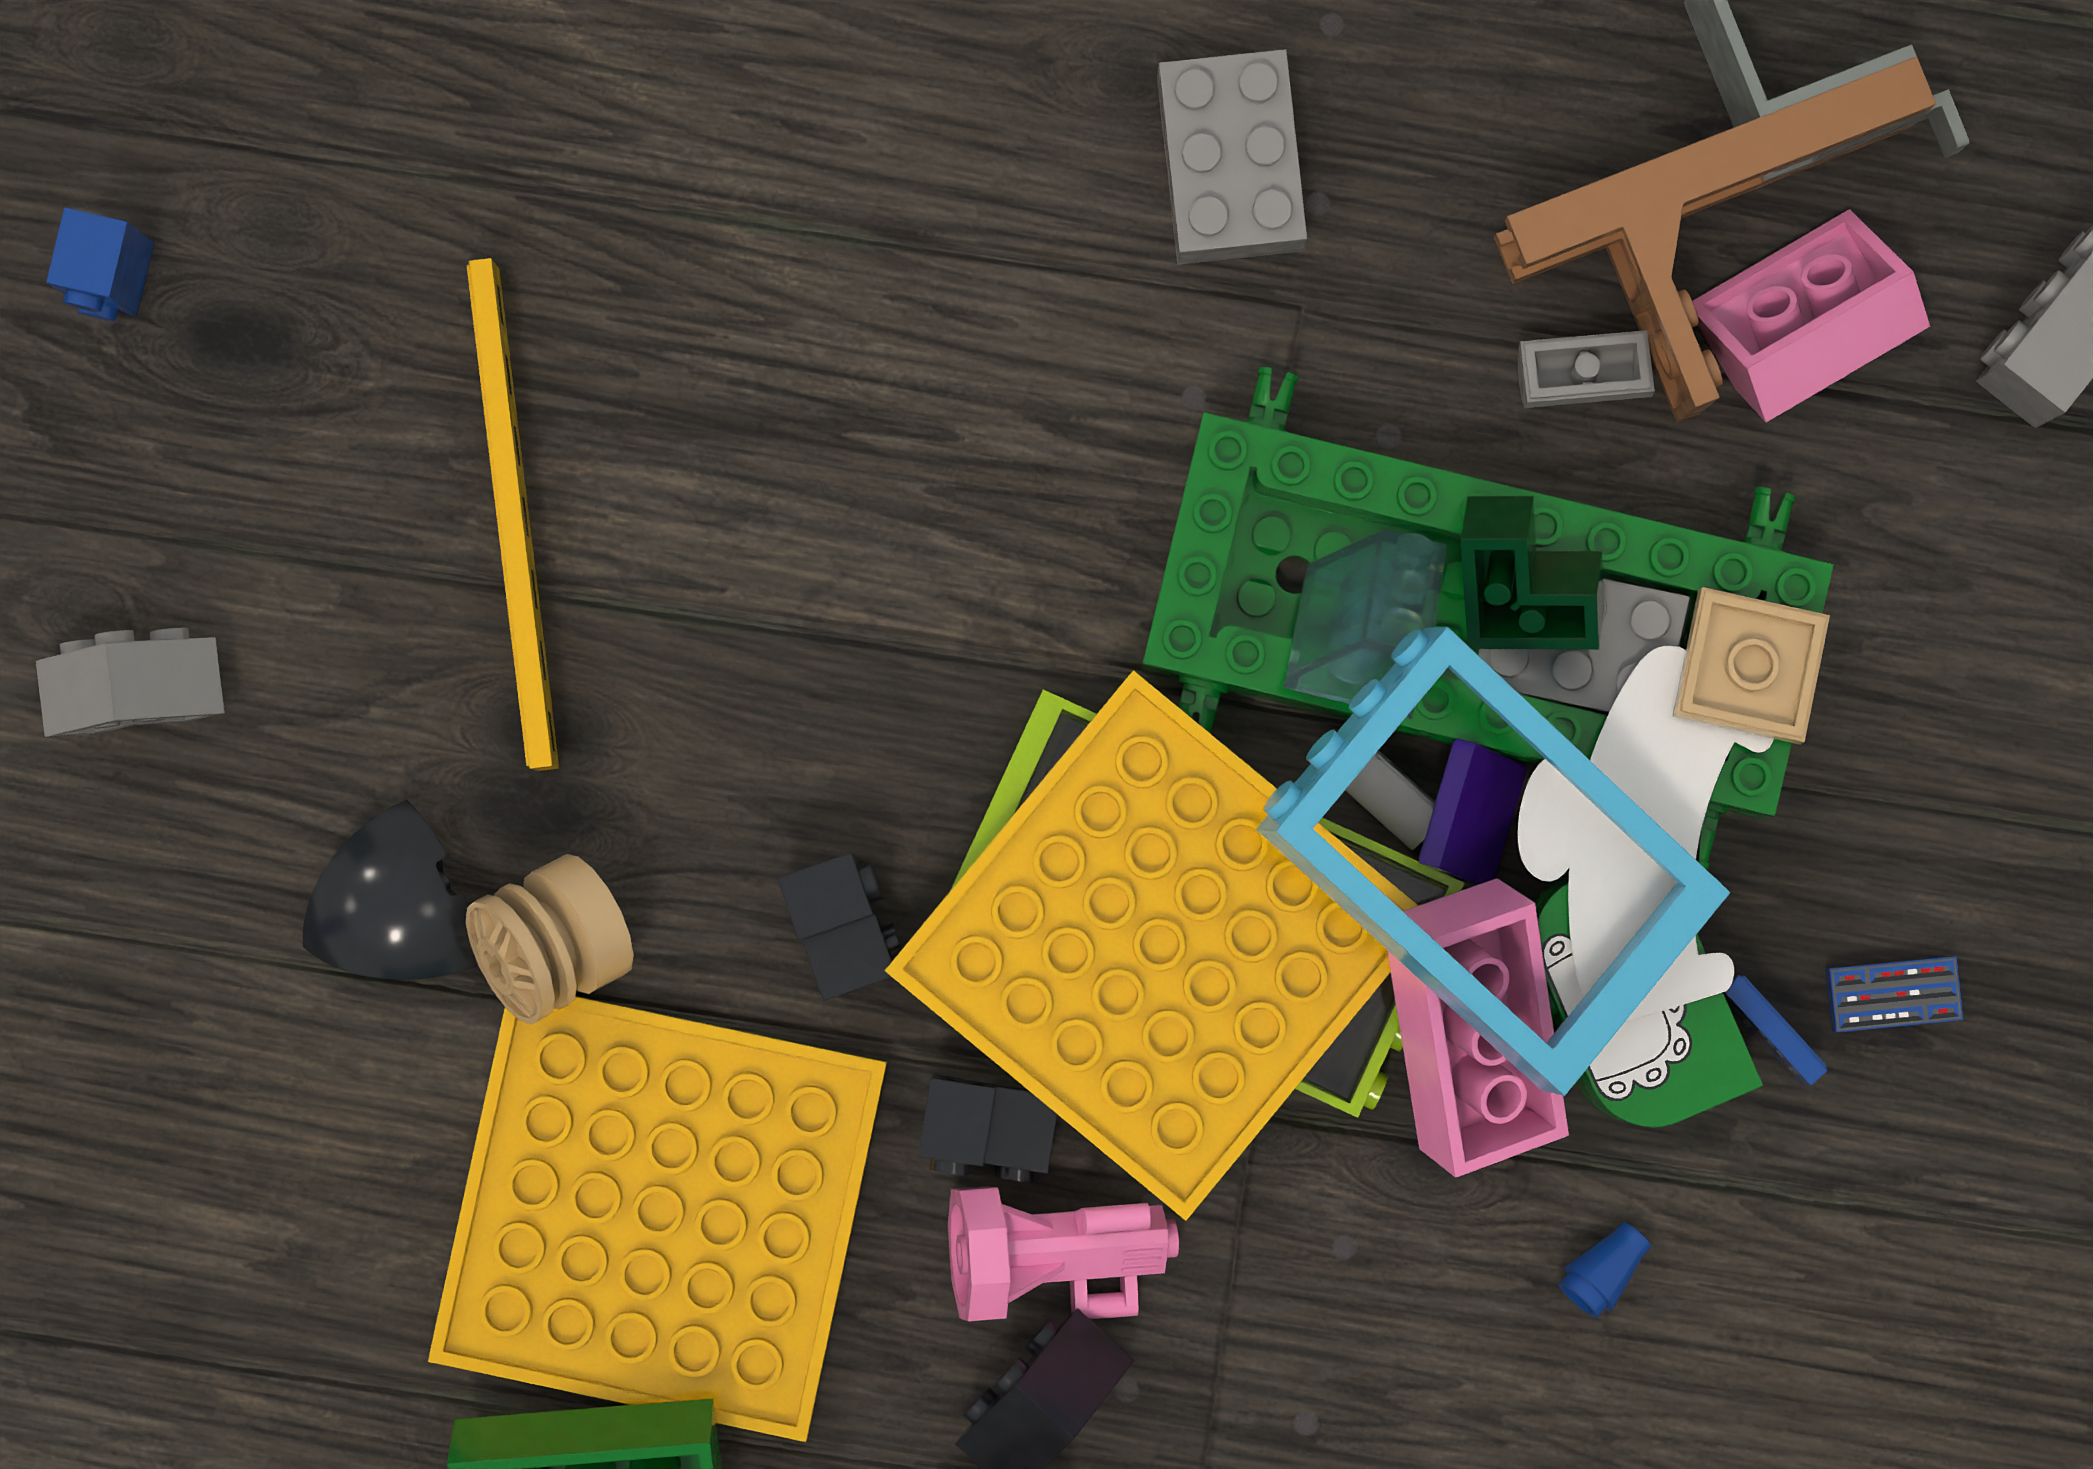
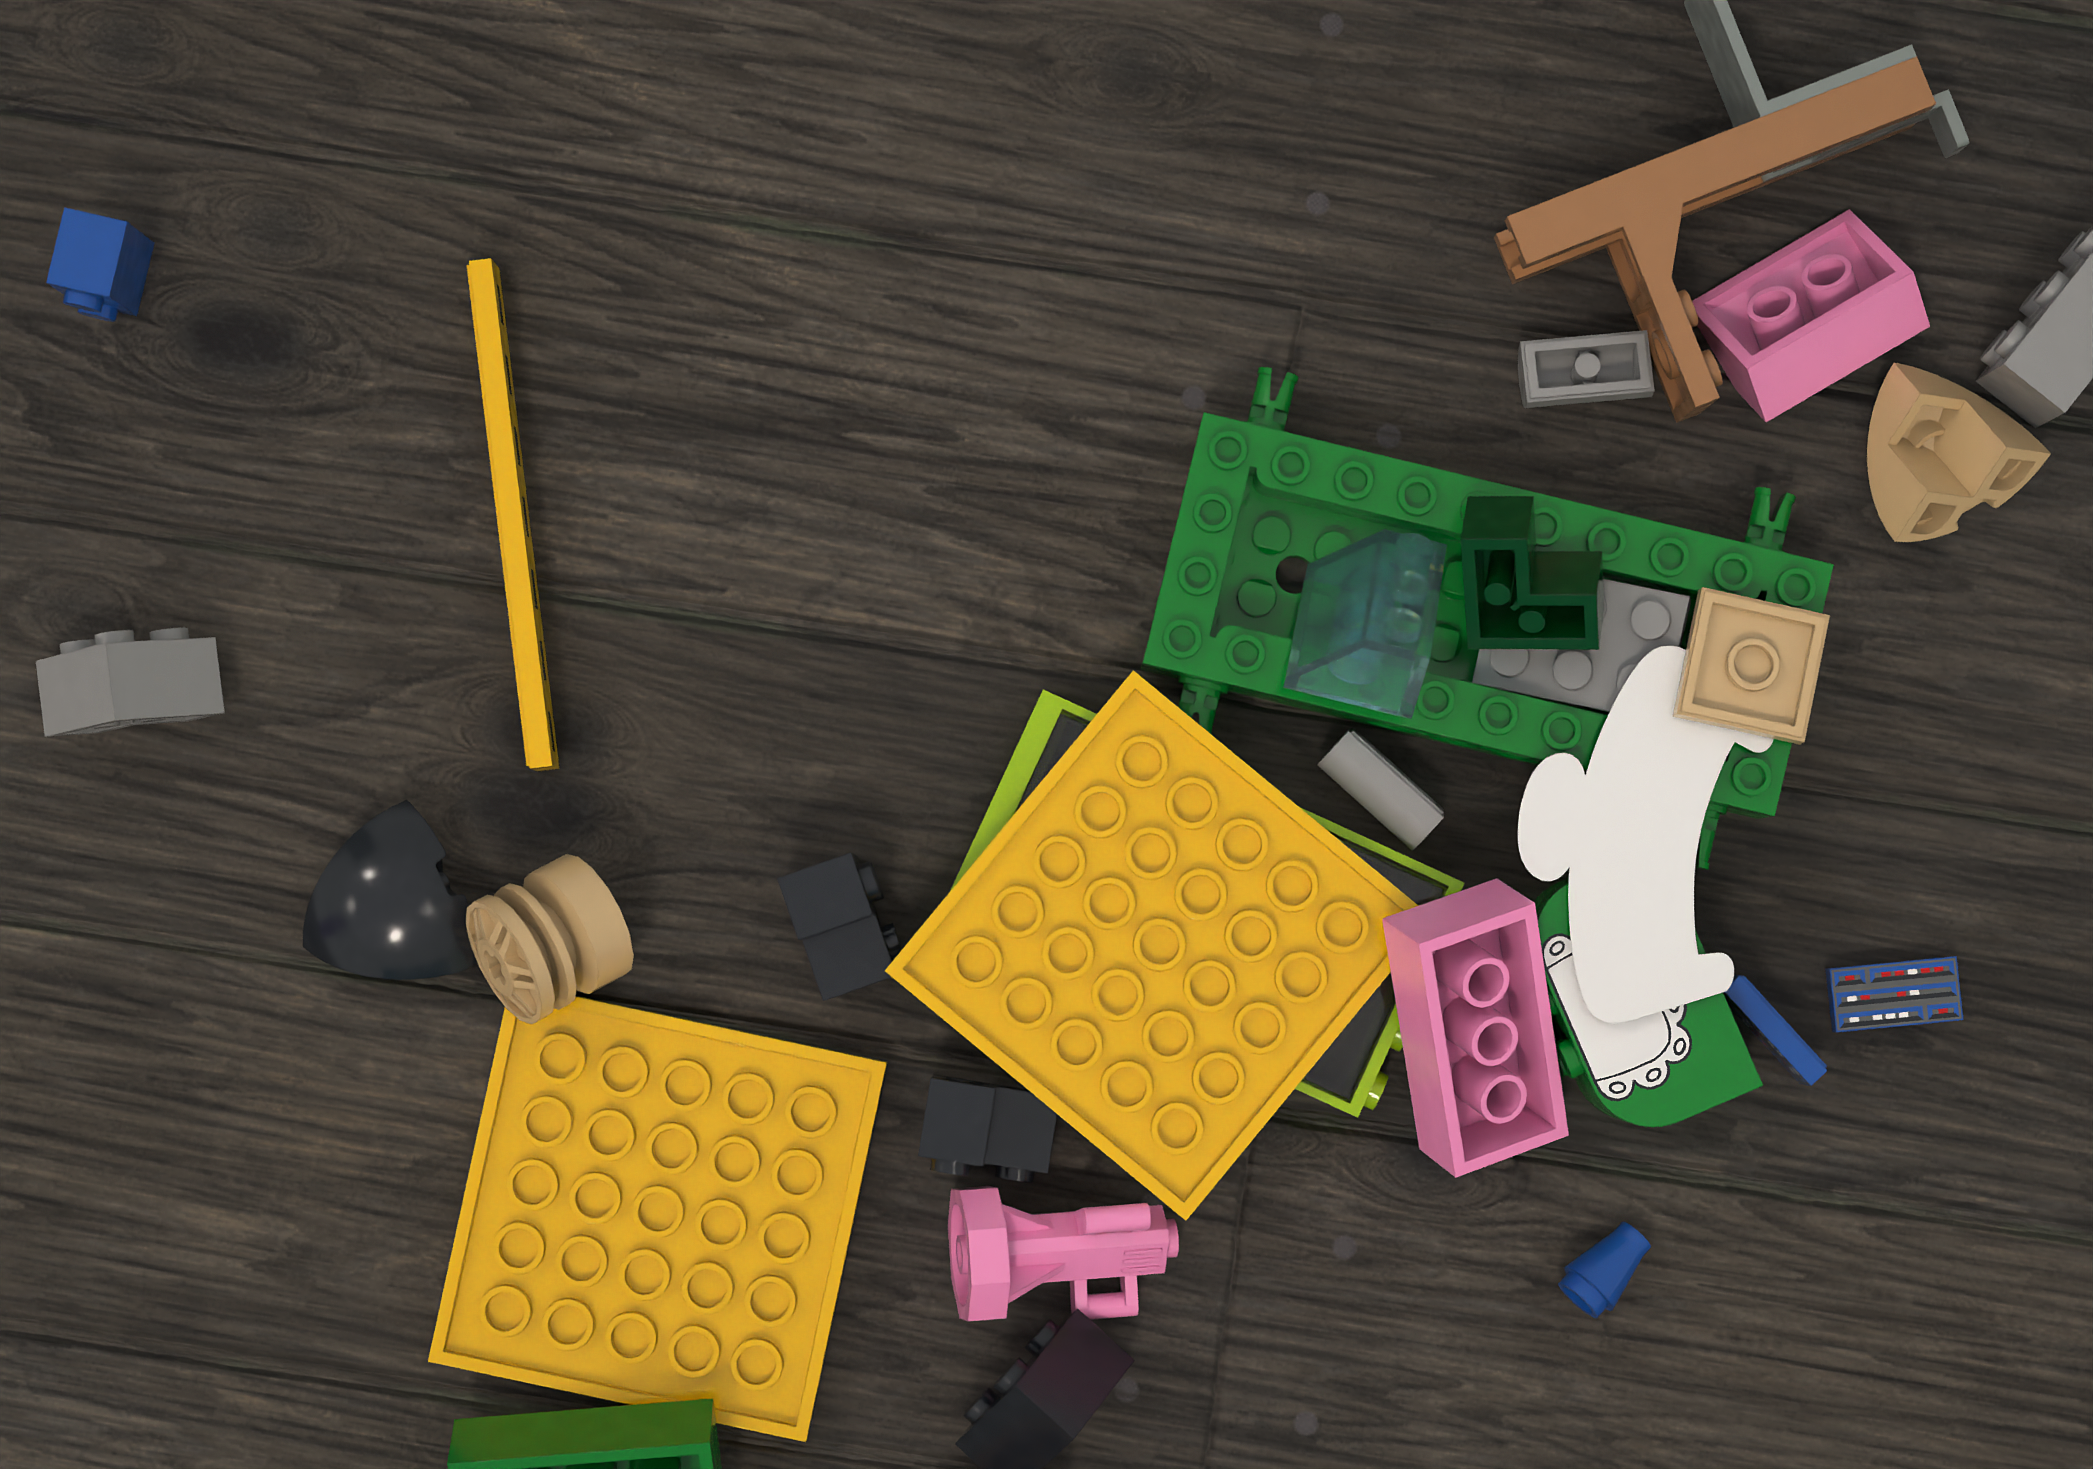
light grey brick [1157,49,1307,265] -> none
medium azure window [1256,627,1730,1096] -> none
dark purple tile [1418,739,1528,885] -> none
none -> tan brick [1867,363,2051,542]

